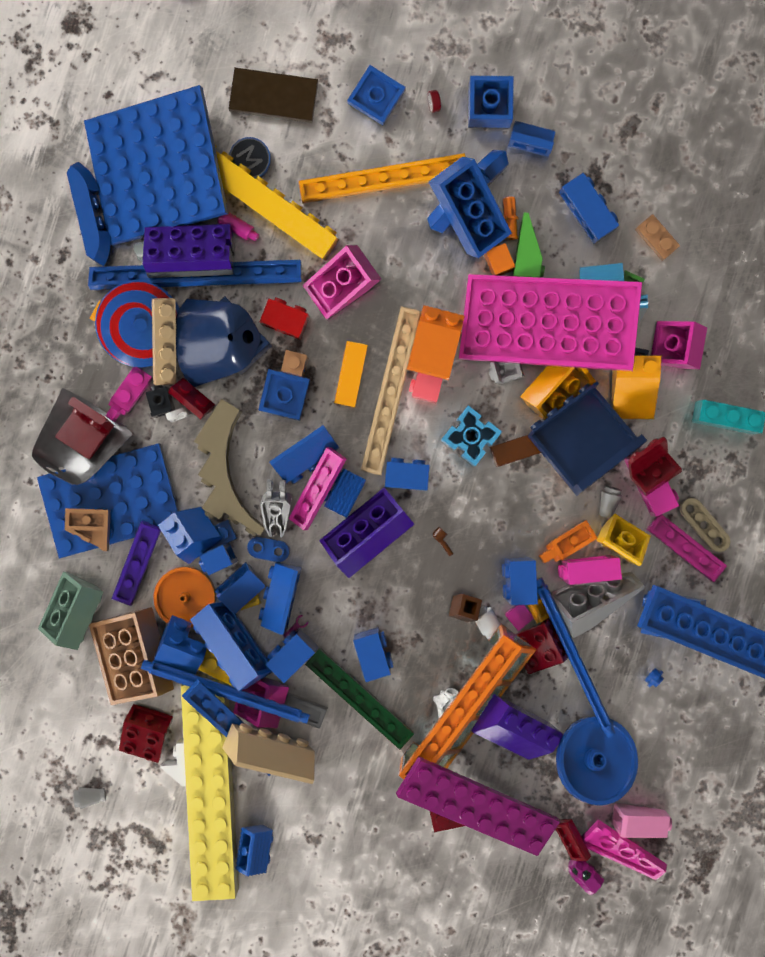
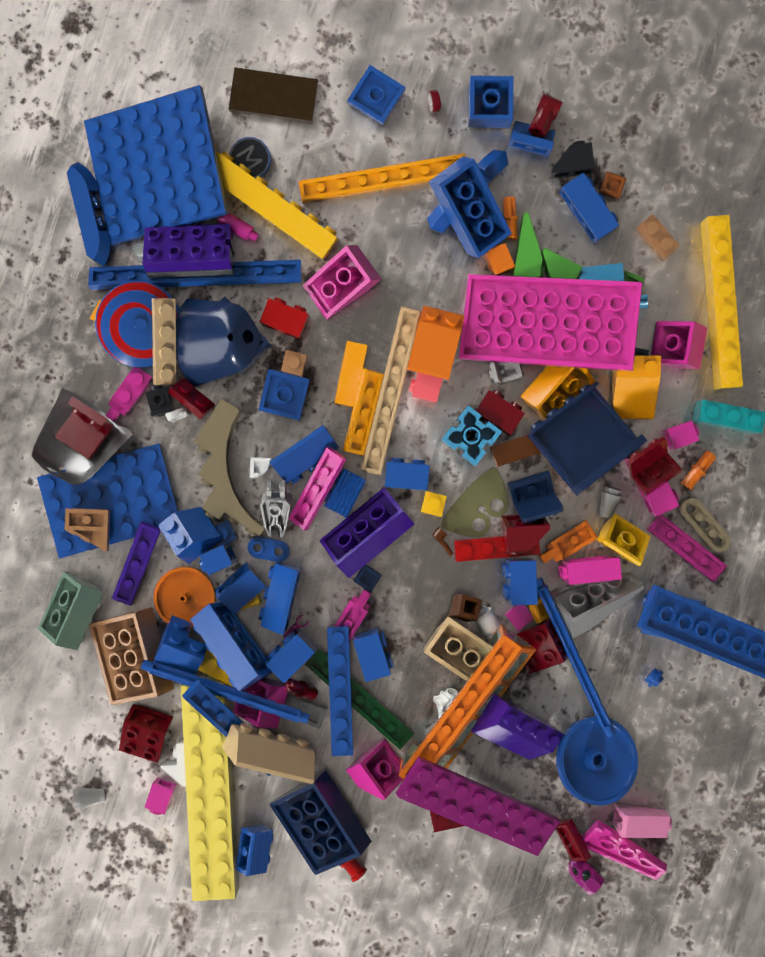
none -> dark pink brick [144,777,177,815]
none -> white tile [250,457,272,478]
none -> dark blue slope [269,770,372,875]
none -> dark red axle [284,678,318,700]
none -> blue plate [327,626,354,756]
none -> dark pink hinge [334,589,371,642]
none -> red bush [339,858,367,882]
none -> light orange tile [343,369,384,456]
none -> dark pink slope [346,739,404,800]
none -> dark blue tile [353,564,382,593]
none -> yellow brick [420,491,447,517]
none -> tan slope [423,616,493,681]
none -> olive piece [441,468,509,537]
none -> red plate [454,536,541,562]
none -> dark red brick [475,390,525,436]
none -> dark red slope [501,515,550,555]
none -> dark blue bracket [508,471,564,523]
none -> dark red piece [528,93,563,138]
none -> bright green slope [541,247,582,279]
none -> black slope [549,141,595,179]
none -> dark orange tile [599,171,627,200]
none -> dark pink brick [662,420,699,450]
none -> orange axle [680,451,716,490]
none -> yellow brick [700,215,743,390]

